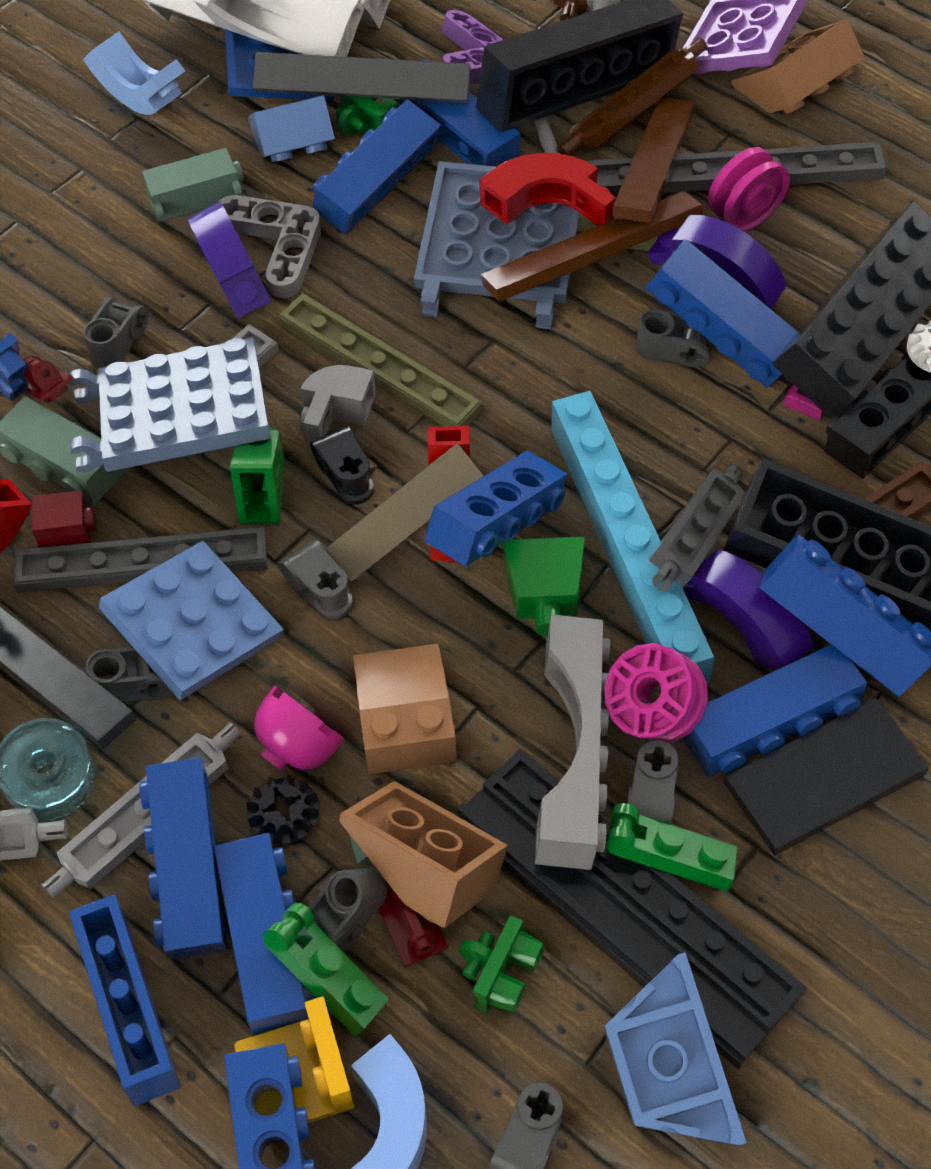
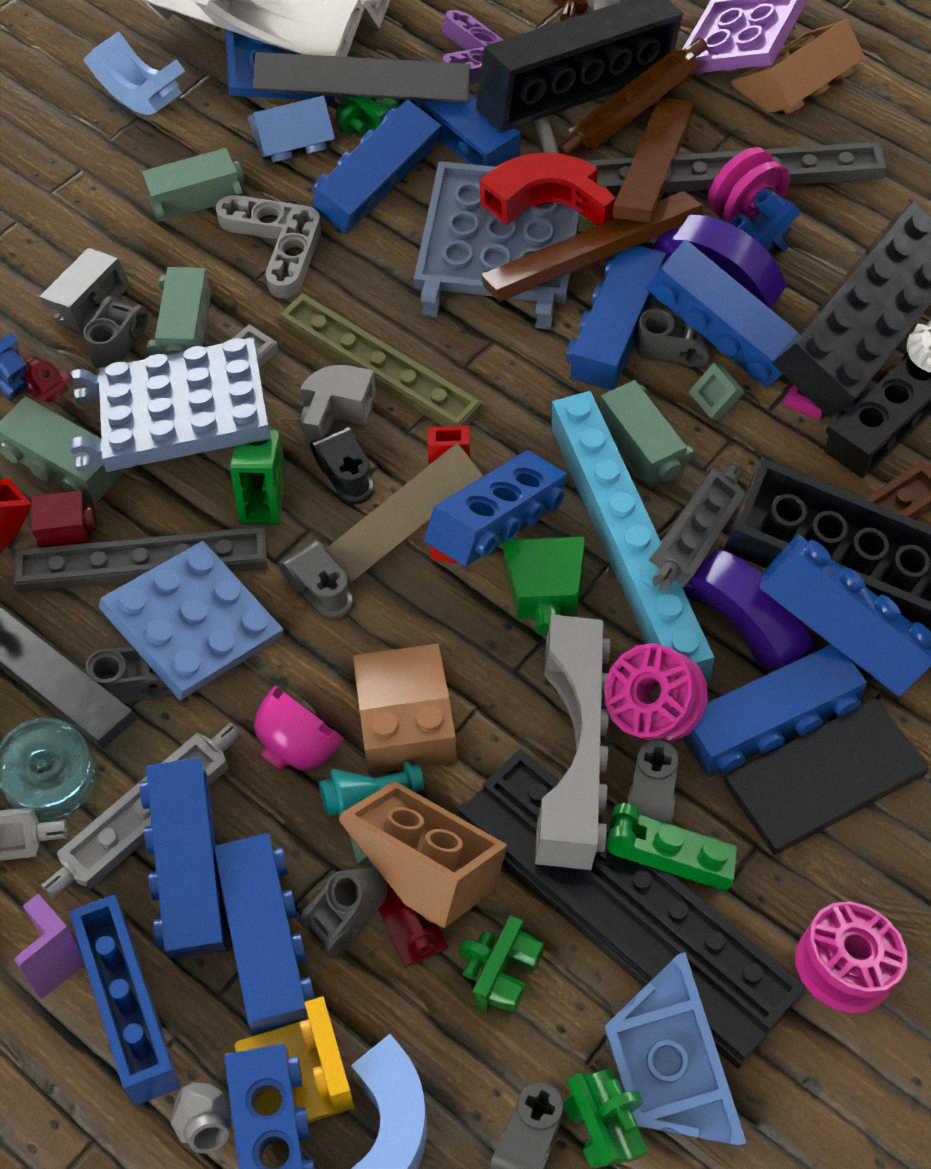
dark purple arch [187,201,272,319] -> none
black gear [246,774,320,844] -> none
green plate [263,903,389,1037] -> none
none -> medium lavender panel [14,894,85,999]
none -> dark grey hinge [39,248,131,335]
none -> sand green brick [146,267,211,355]
none -> light grey rock [171,1082,231,1153]
none -> teal piece [319,761,424,819]
none -> green hips [563,1068,649,1169]
none -> blue brick [566,245,666,390]
none -> sand green brick [599,380,696,488]
none -> sand green plate [688,363,745,421]
none -> blue hips [729,188,801,253]
none -> dark pink wheel [795,901,907,1014]

